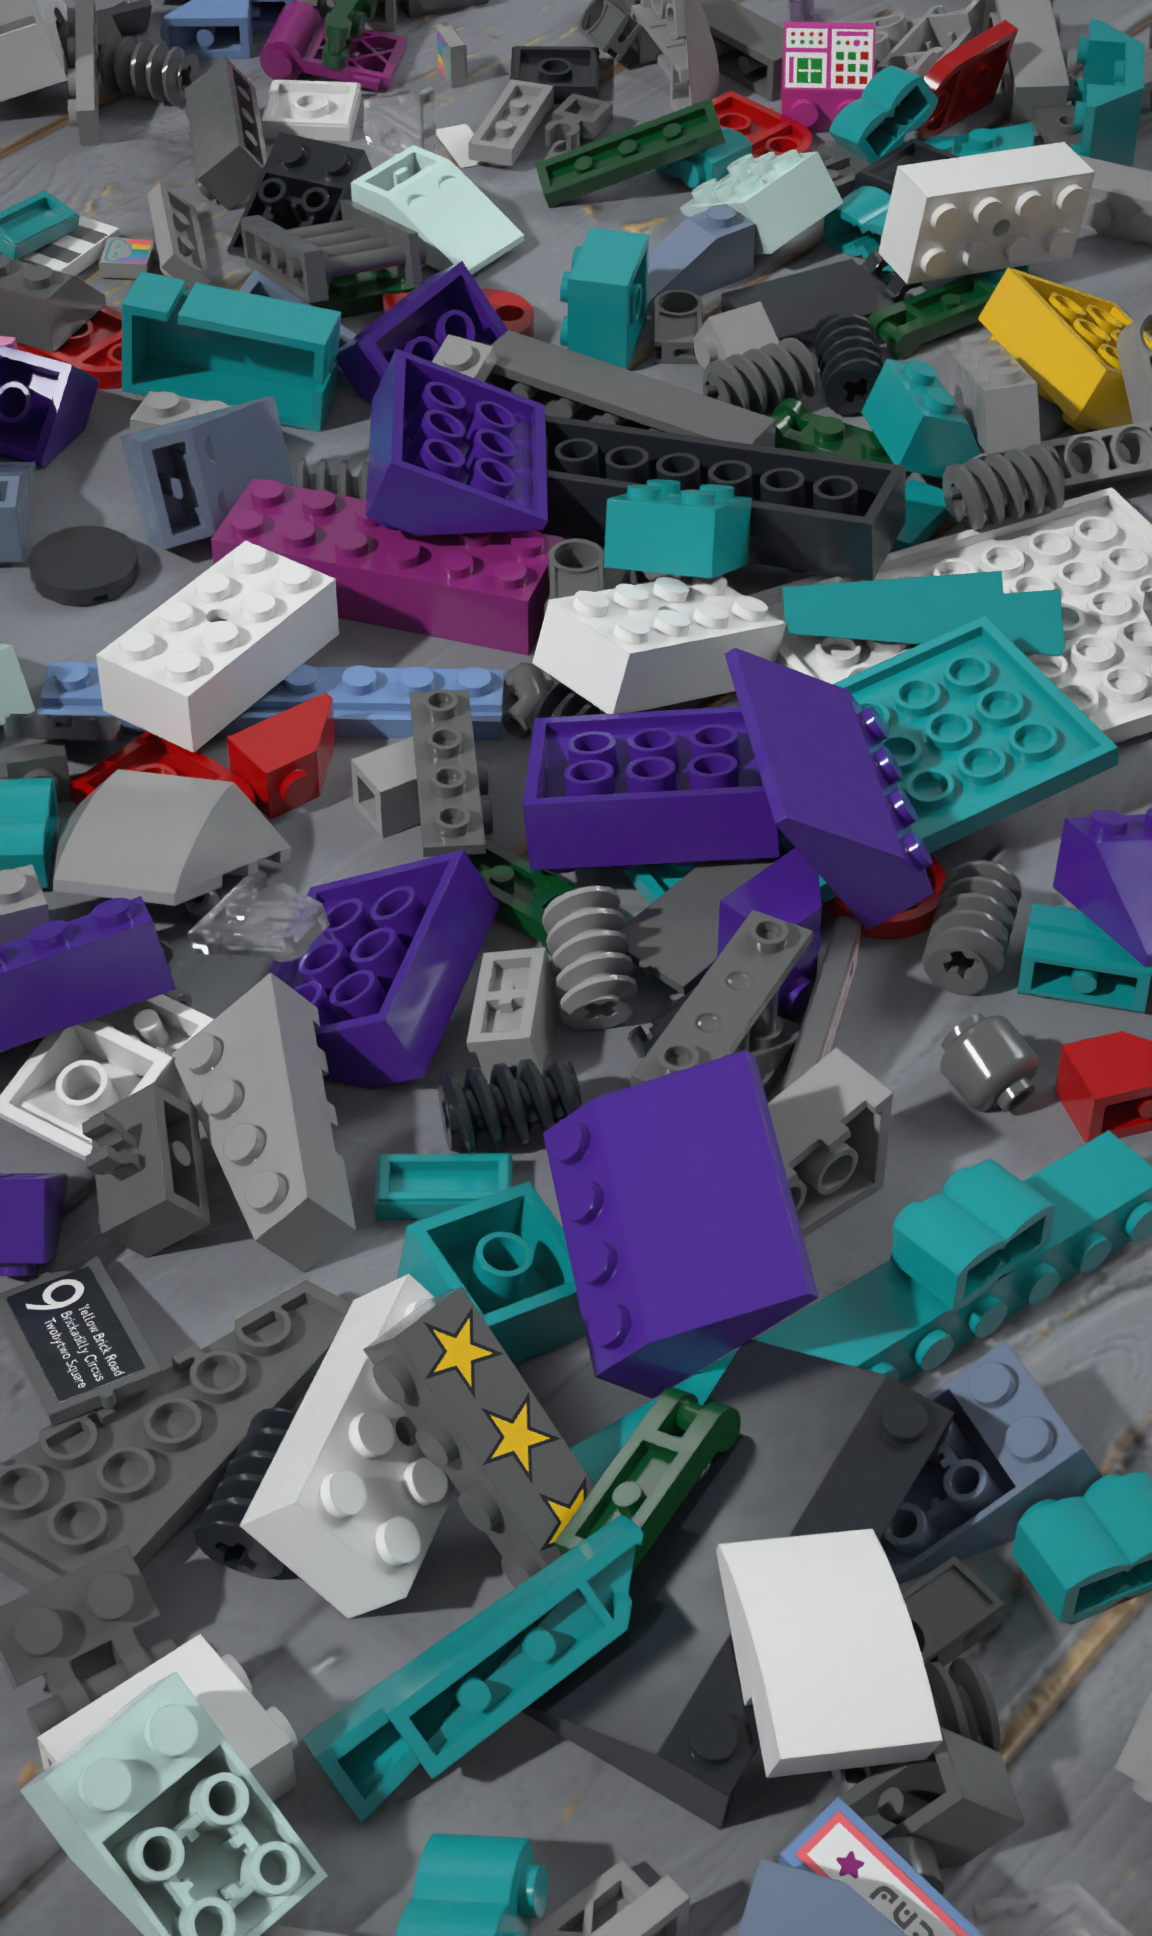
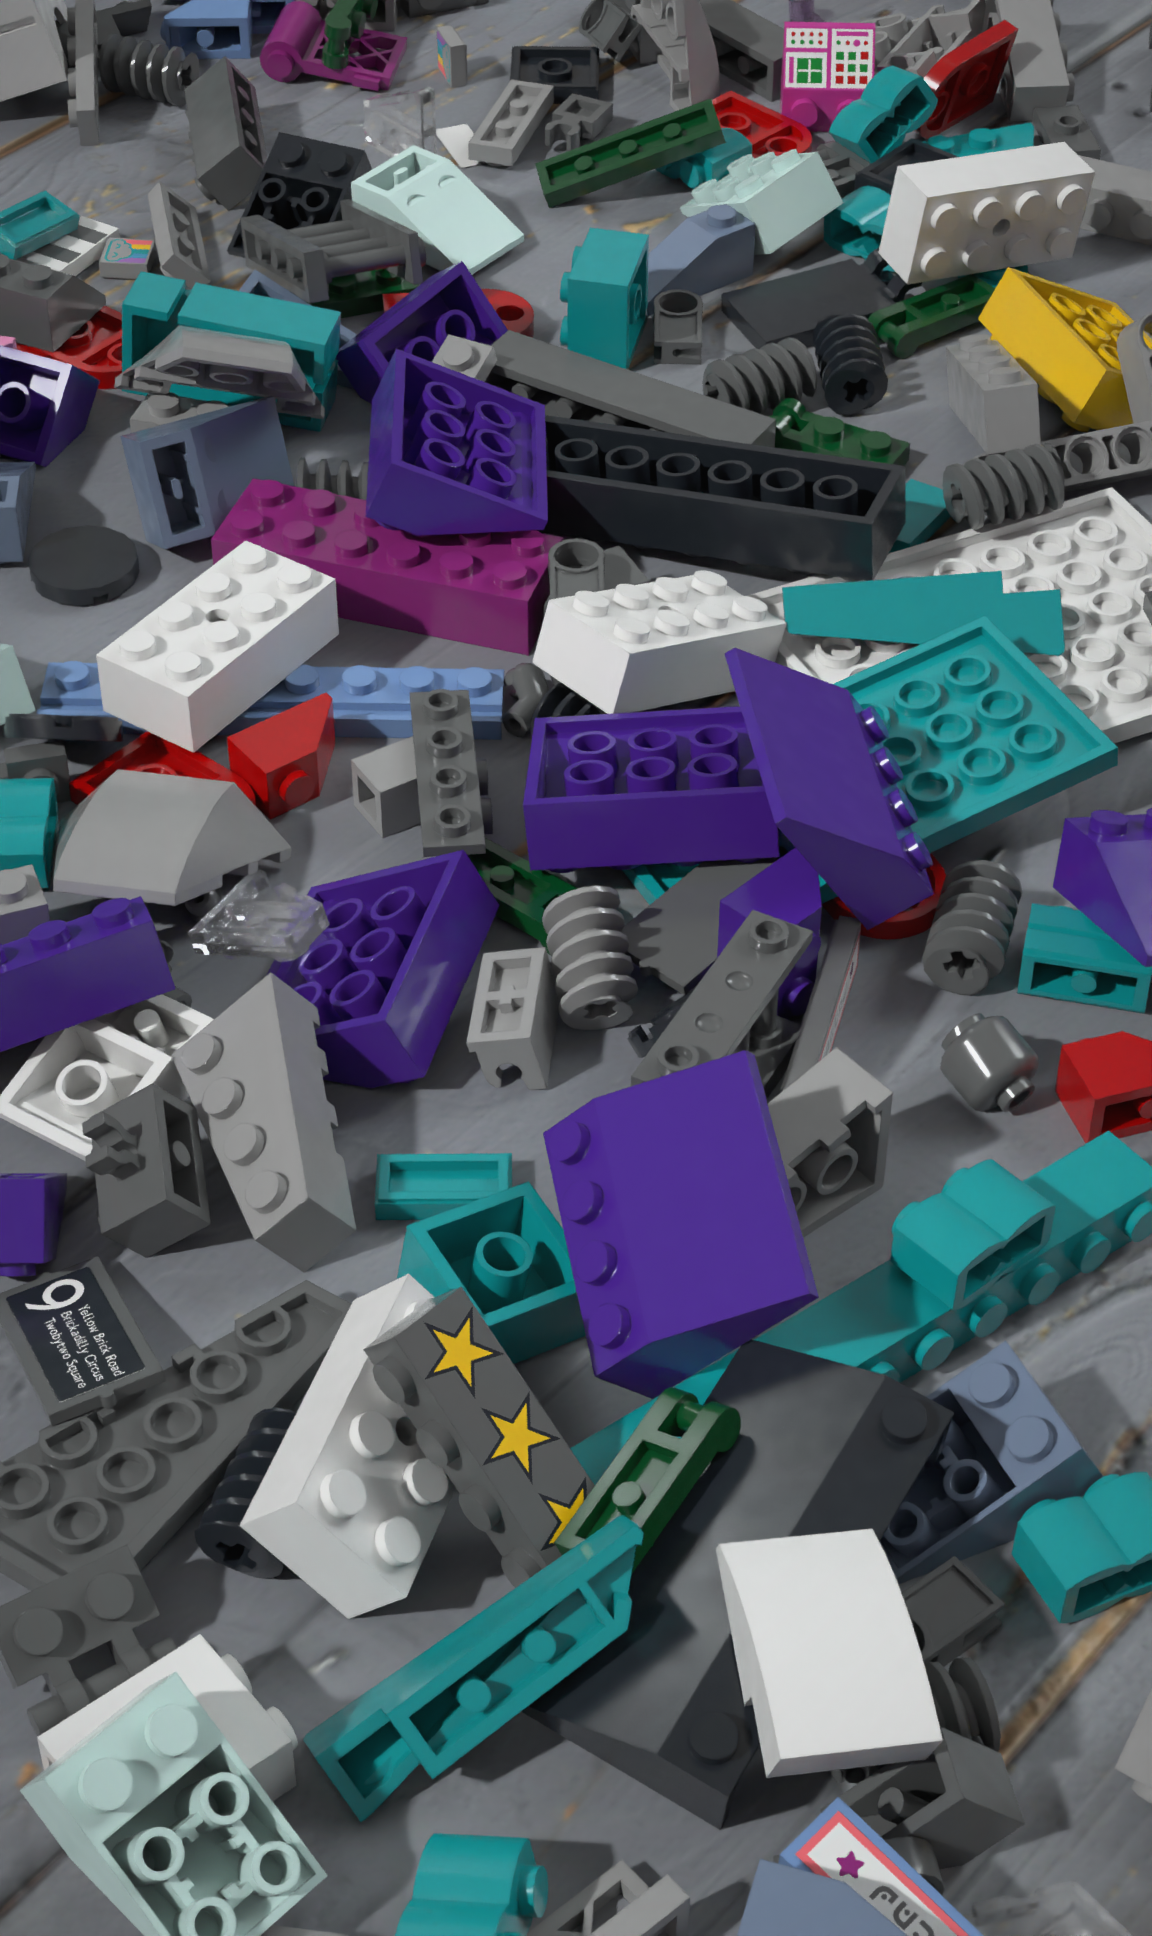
white tile [261,80,361,142] -> none
black piece [438,1054,582,1153] -> none
teal brick [604,479,752,579] -> none
light grey brick [692,301,779,368] -> none
teal slope [861,359,981,478] -> none
teal slope [1070,19,1144,167] -> none
none -> light grey wedge [114,325,325,419]

